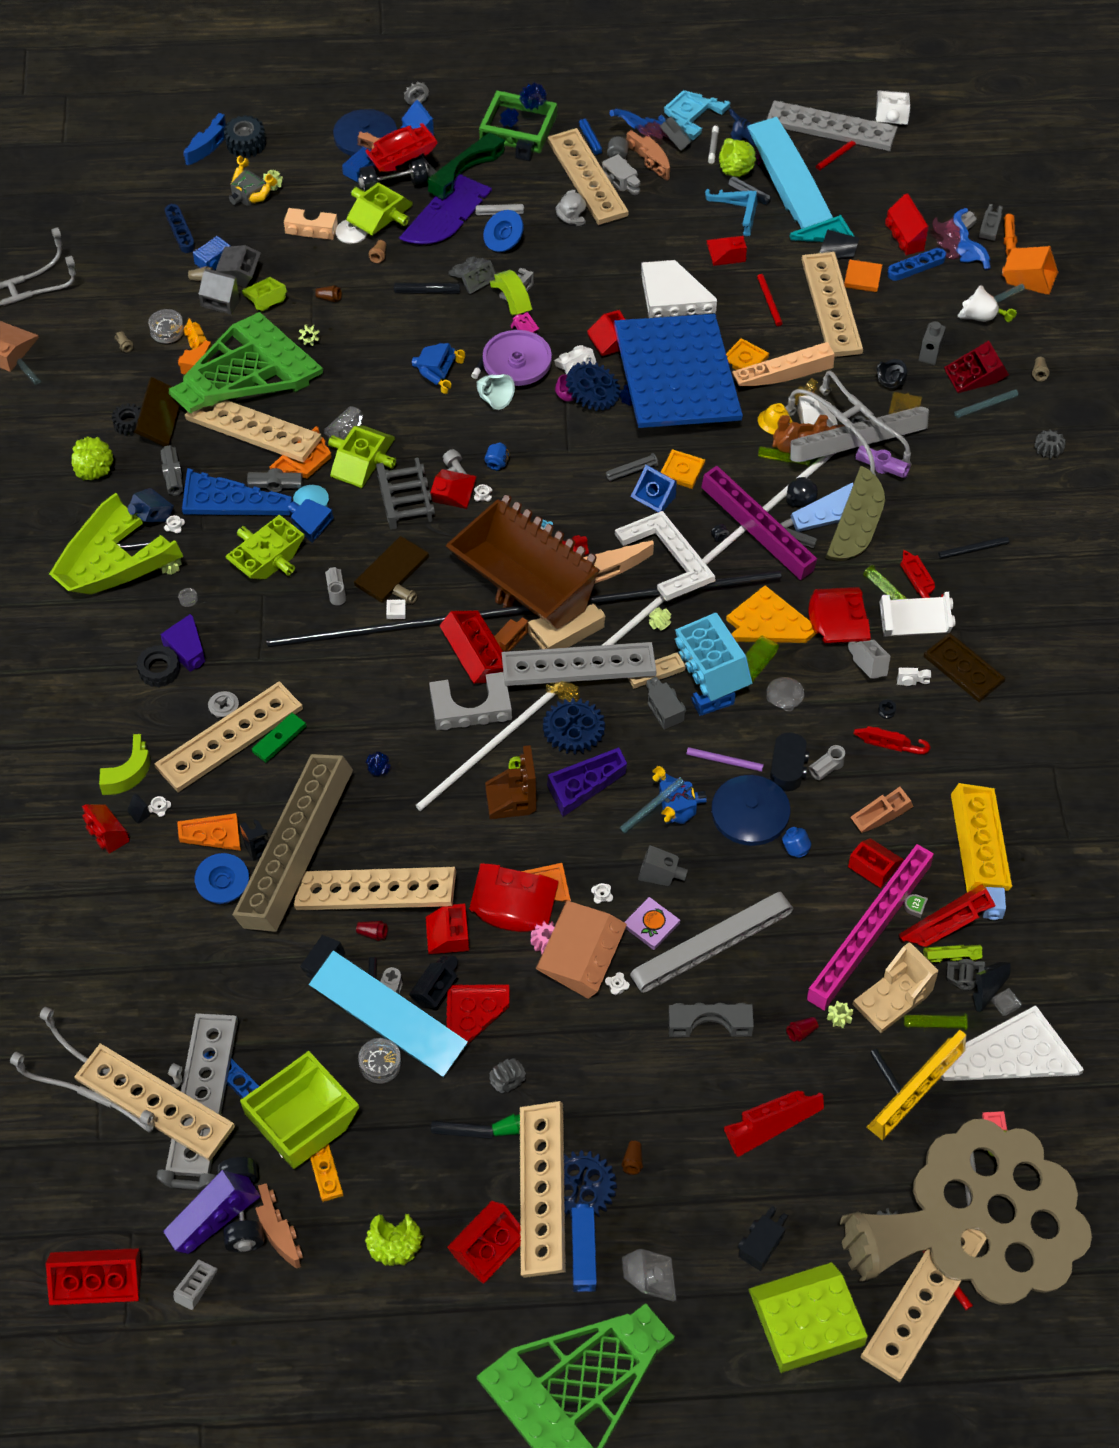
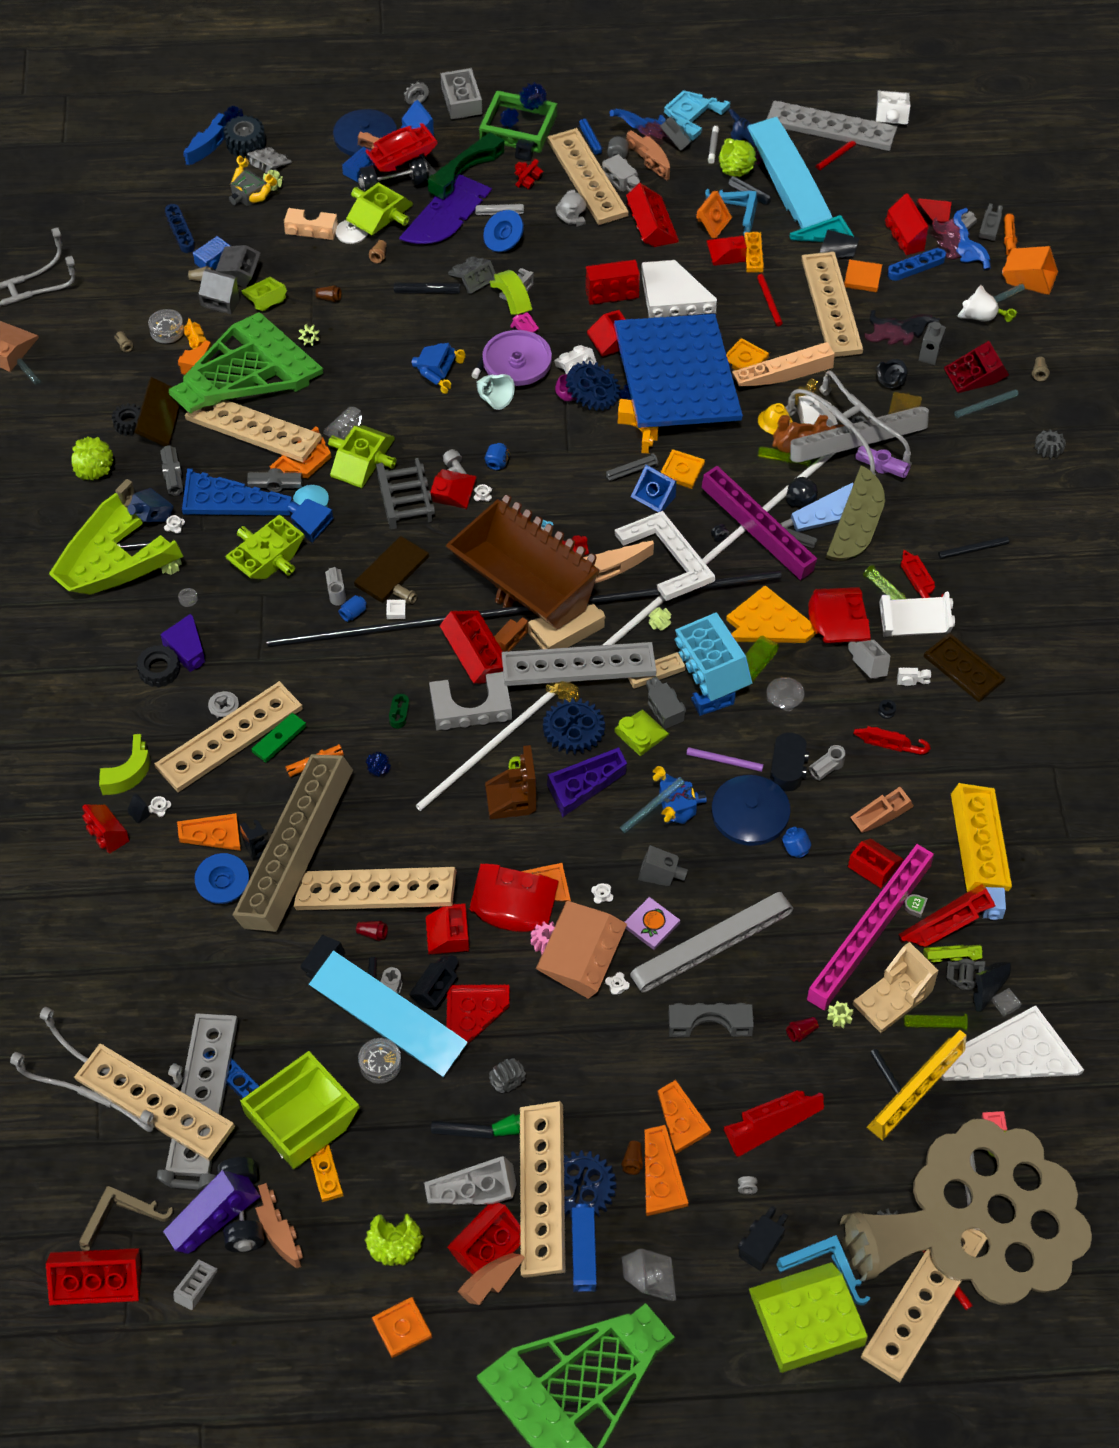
none -> dark tan hinge [79,1186,173,1251]
none -> dark tan tile [115,479,134,508]
none -> clear blue gear [224,106,243,123]
none -> light grey hinge [247,147,292,173]
none -> orange pin [285,744,344,778]
none -> blue brick [338,595,366,622]
none -> orange tile [372,1297,432,1358]
none -> dark green beam [389,694,410,729]
none -> light grey wedge [424,1156,517,1204]
none -> light grey brick [441,68,482,119]
none -> nougat slope [458,1253,525,1305]
none -> red hips [515,159,543,189]
none -> red brick [586,260,640,305]
none -> lime slope [615,710,669,756]
none -> light orange arch [618,399,658,453]
none -> red slope [626,183,679,247]
none -> orange wing [645,1125,688,1216]
none -> orange wing [658,1080,711,1154]
none -> orange tile [696,191,732,238]
none -> light grey bush [738,1176,758,1194]
none -> light orange tile [744,232,763,272]
none -> dark azure hinge [776,1235,870,1305]
none -> piece [864,310,940,345]
none -> red slope [917,198,951,225]

